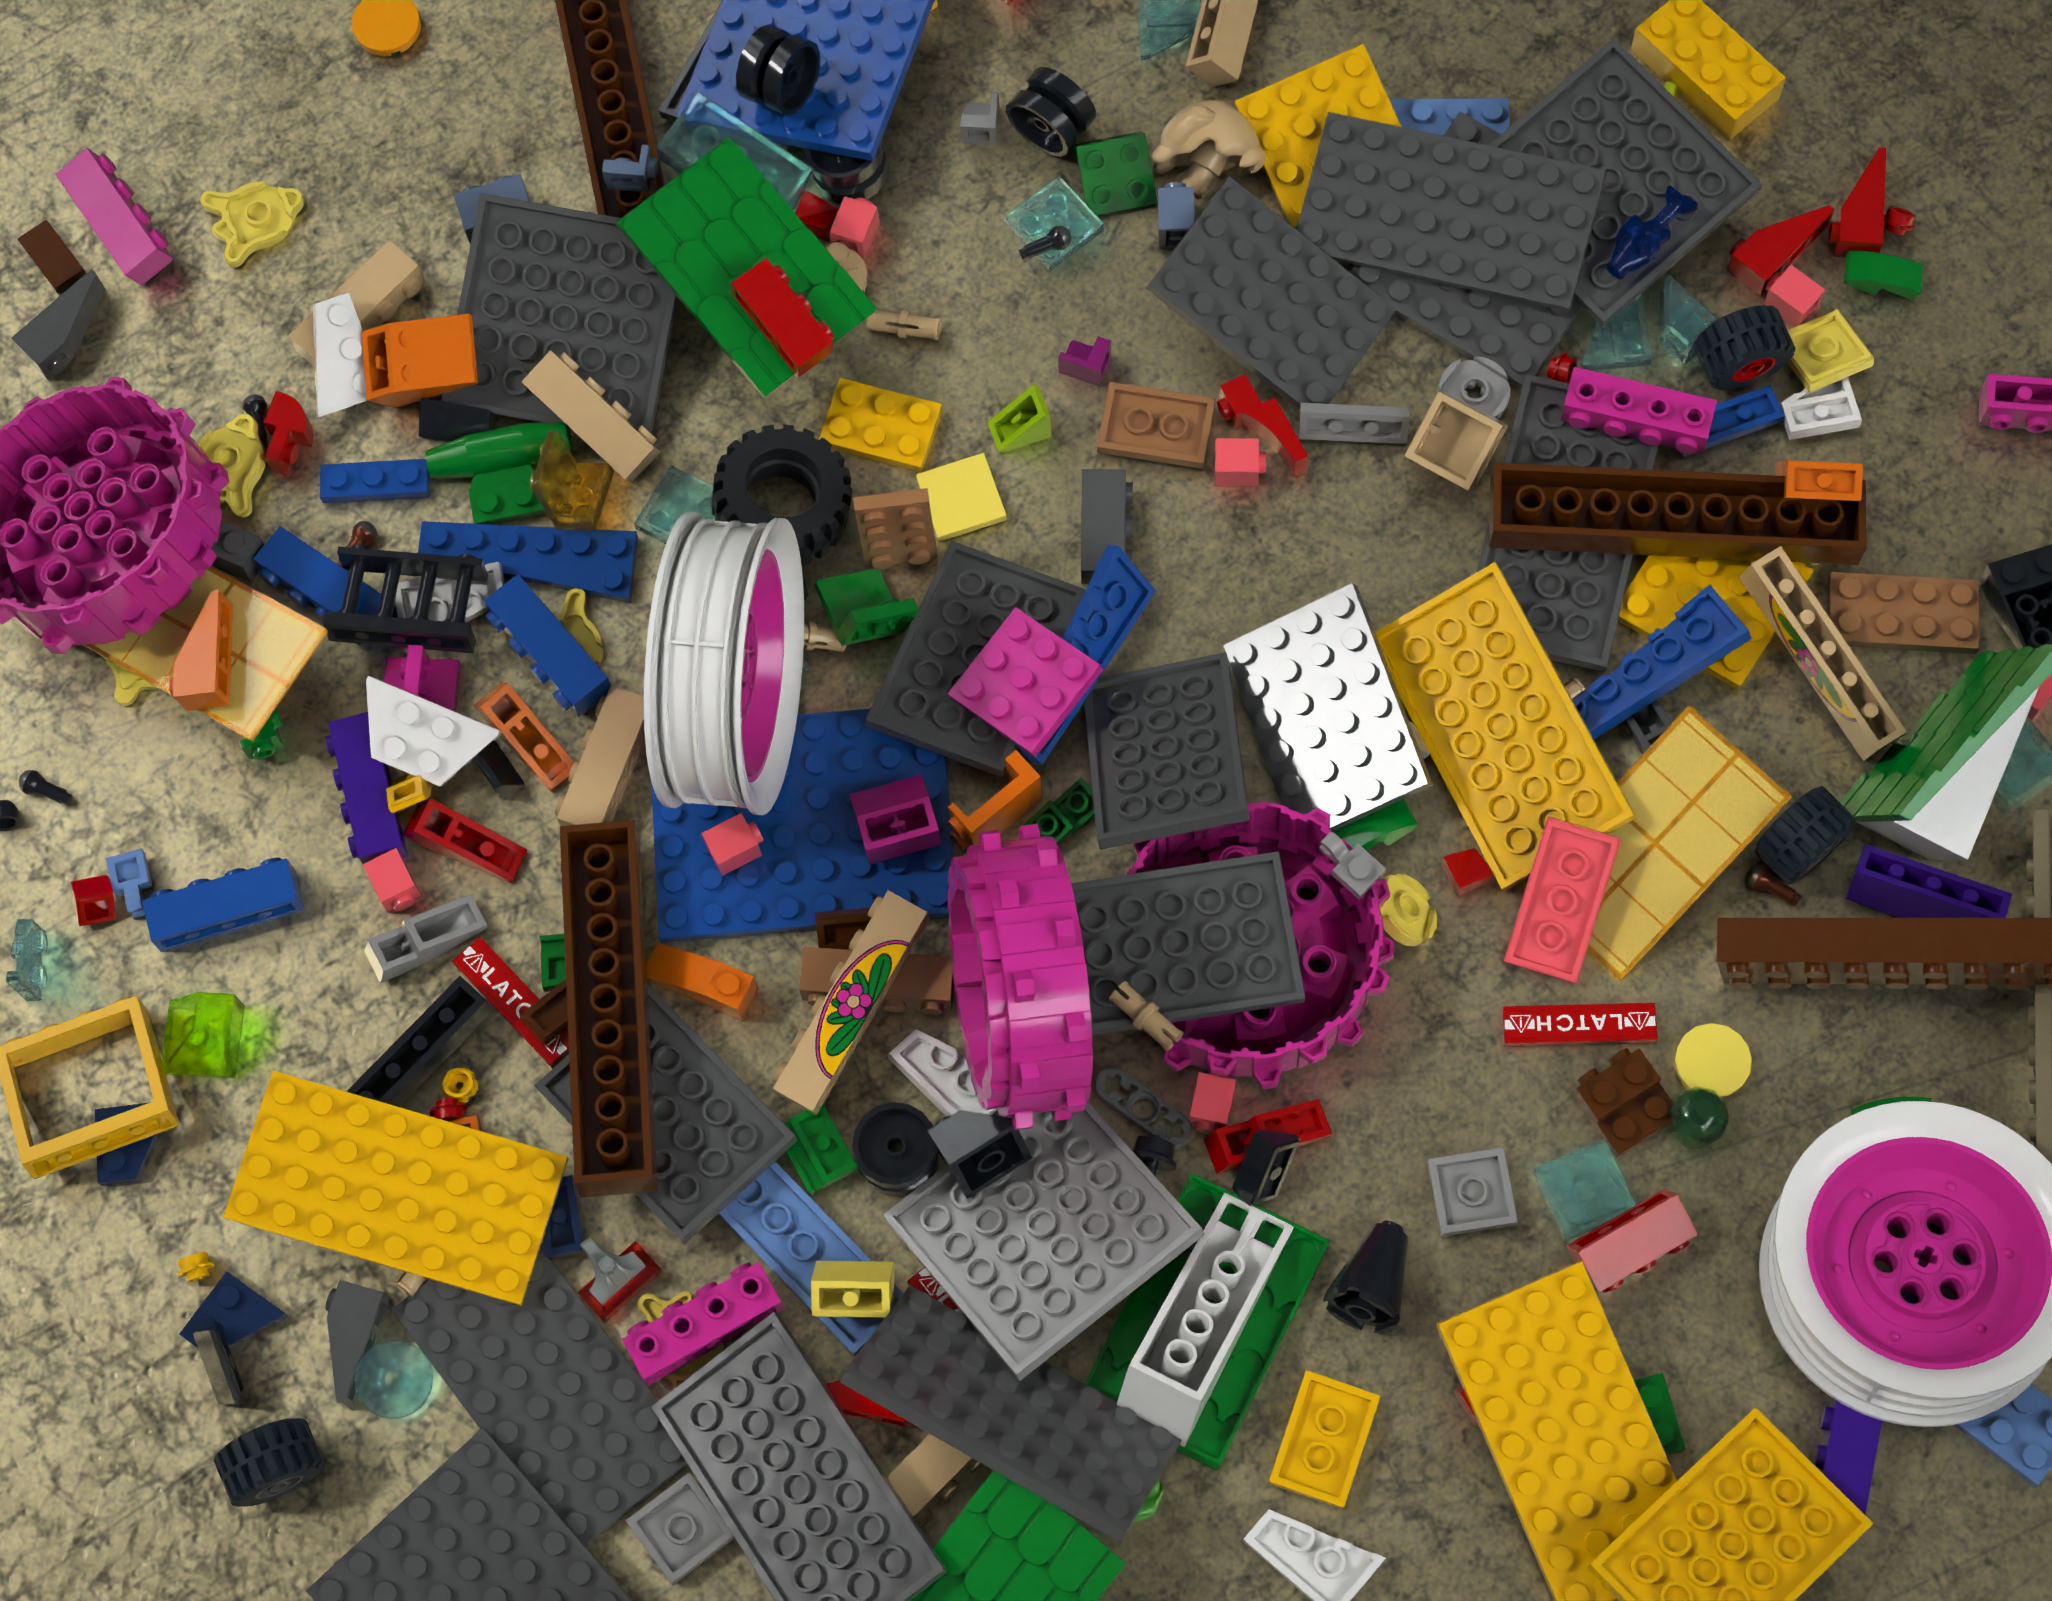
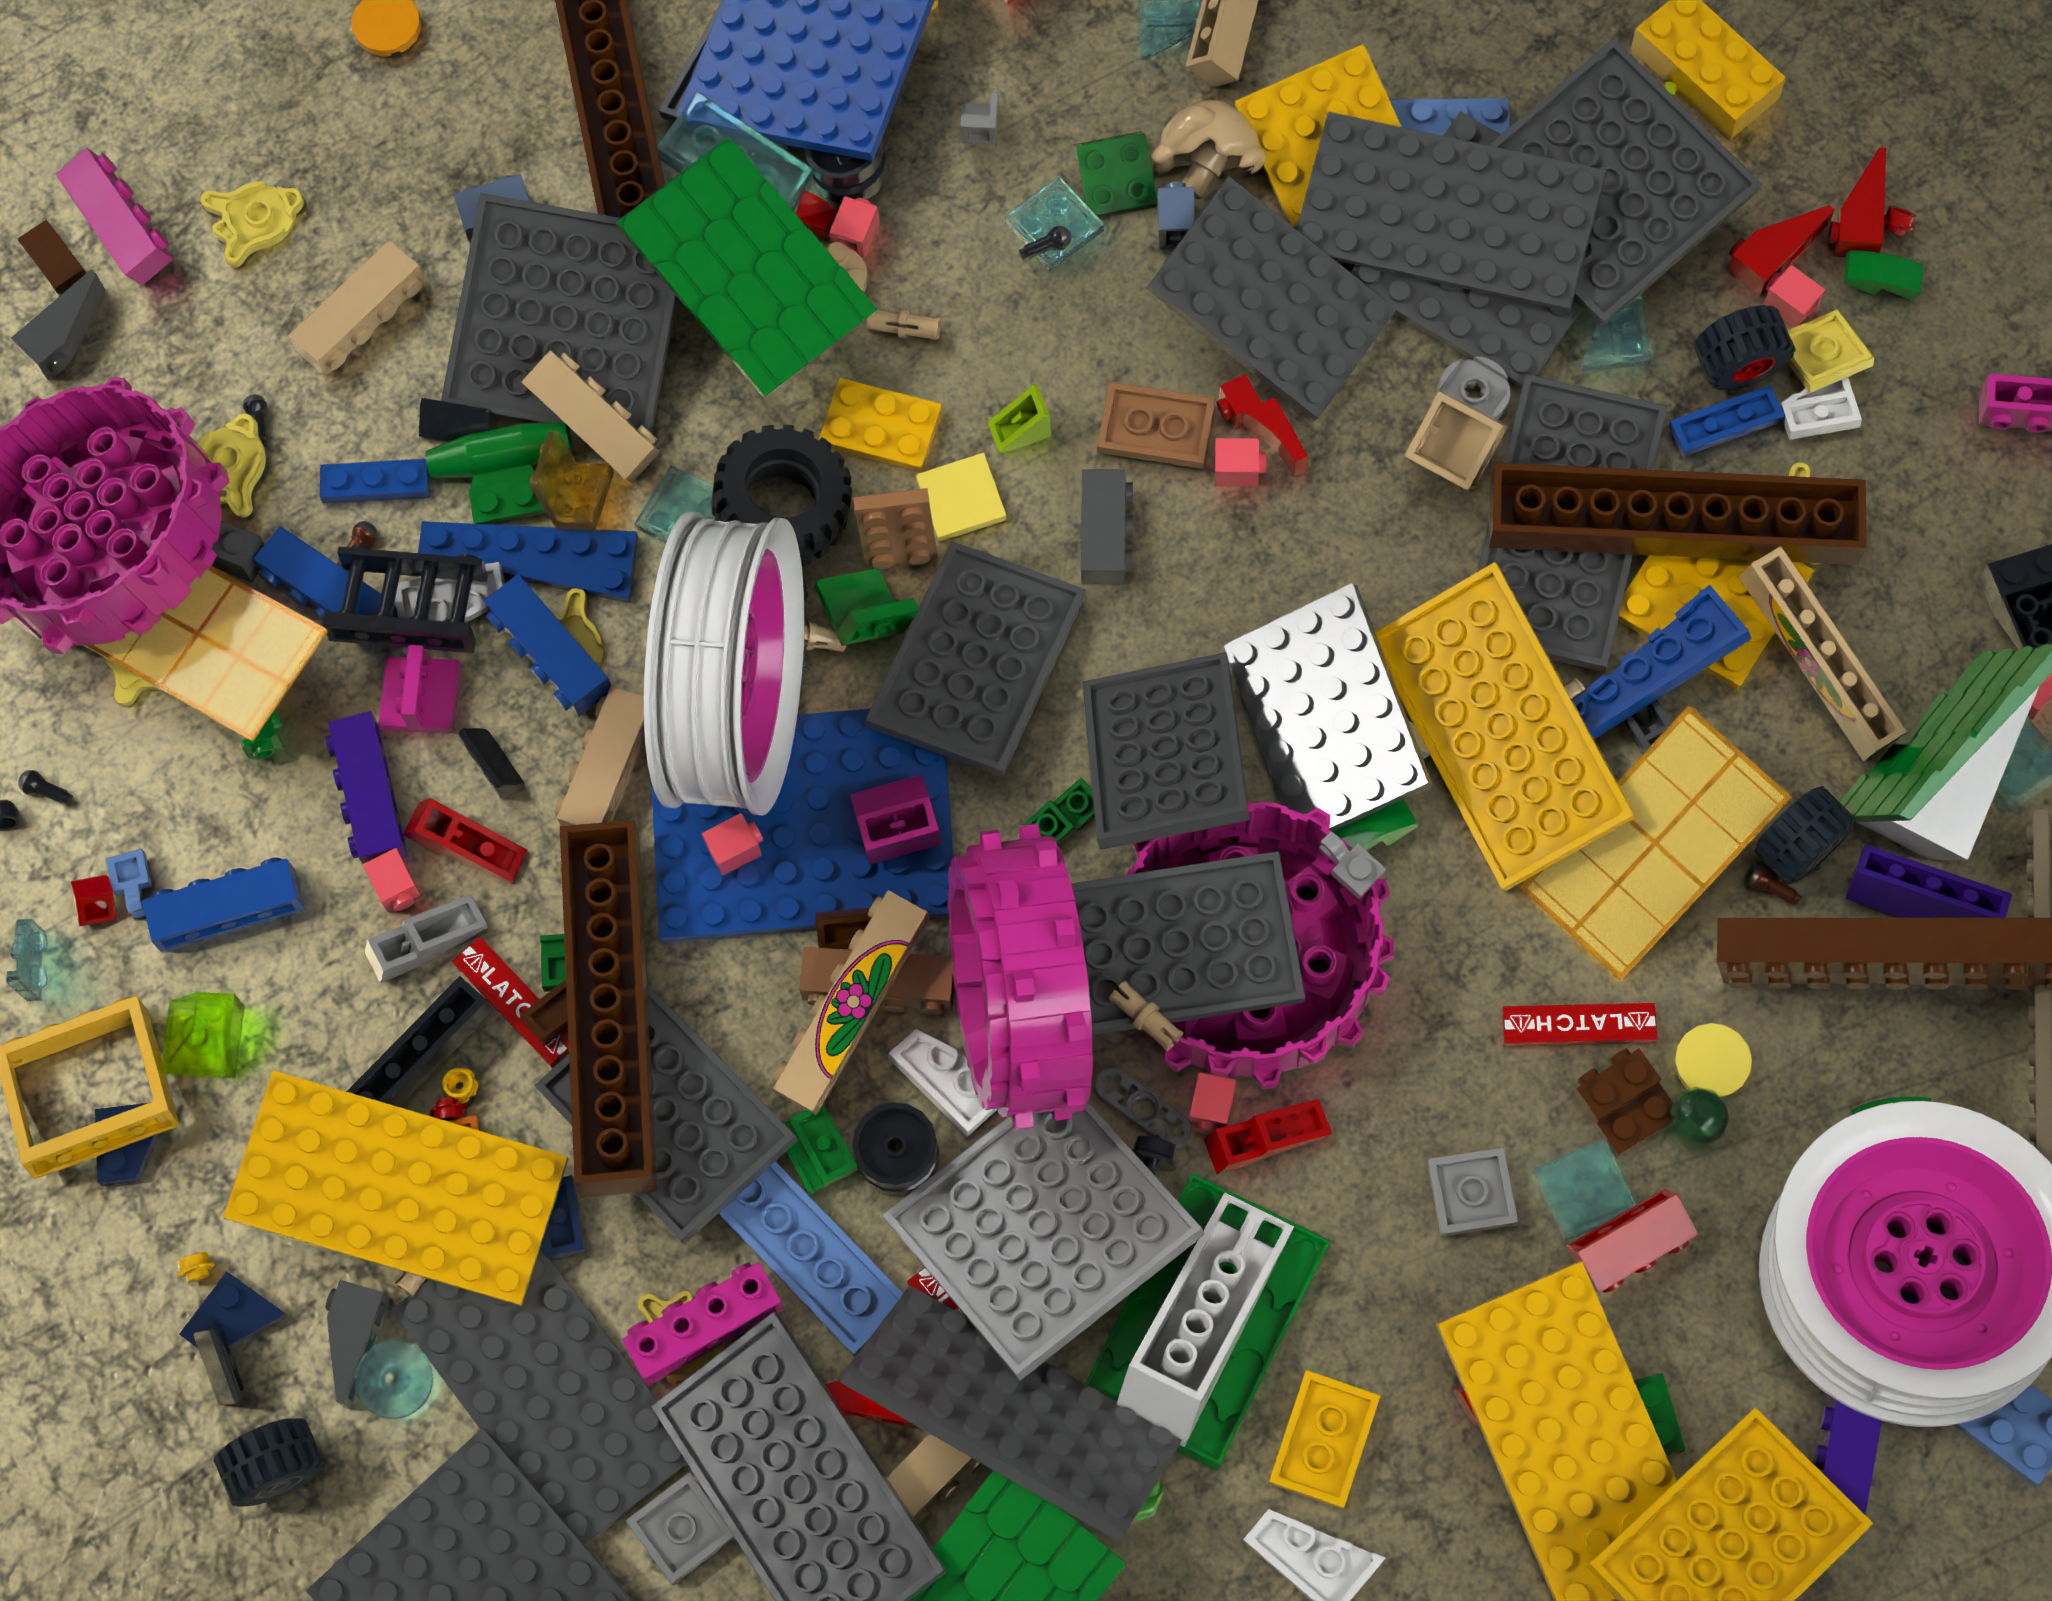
orange slope [169,590,233,711] -> none
red brick [263,391,313,476] -> none
white wing [313,293,367,418] -> none
orange slope [361,313,478,408] -> none
white wing [366,676,502,786] -> none
yellow slope [386,774,431,814] -> none
orange slope [473,682,574,791] -> none
piece [577,1237,663,1323] -> none
sand blue bracket [602,145,658,192] -> none
orange slope [646,942,759,1021] -> none
red brick [731,258,834,378] -> none
black wheel [736,24,820,116] -> none
light yellow brick [811,1261,895,1318] -> none
black slope [927,1110,1032,1199] -> none
orange panel [947,750,1043,850] -> none
dark pink plate [948,607,1103,757] -> none
black wheel [1005,67,1096,157] -> none
blue wing [1014,544,1156,765] -> none
magenta panel [1058,336,1111,387] -> none
black slope [1232,1130,1300,1206] -> none
light grey plate [1299,403,1409,444] -> none
black cone [1323,1220,1408,1334] -> none
light yellow tile [1379,873,1437,946] -> none
red slope [1441,848,1493,897] -> none
coral tile [1504,816,1621,983] -> none
red plate [1547,352,1577,384] -> none
dark pink brick [1561,367,1717,454] -> none
clear blue animal [1606,186,1698,280] -> none
clear light blue slope [1660,275,1717,364] -> none
orange panel [1775,460,1864,501] -> none
medium nougat plate [1828,572,1979,654] -> none

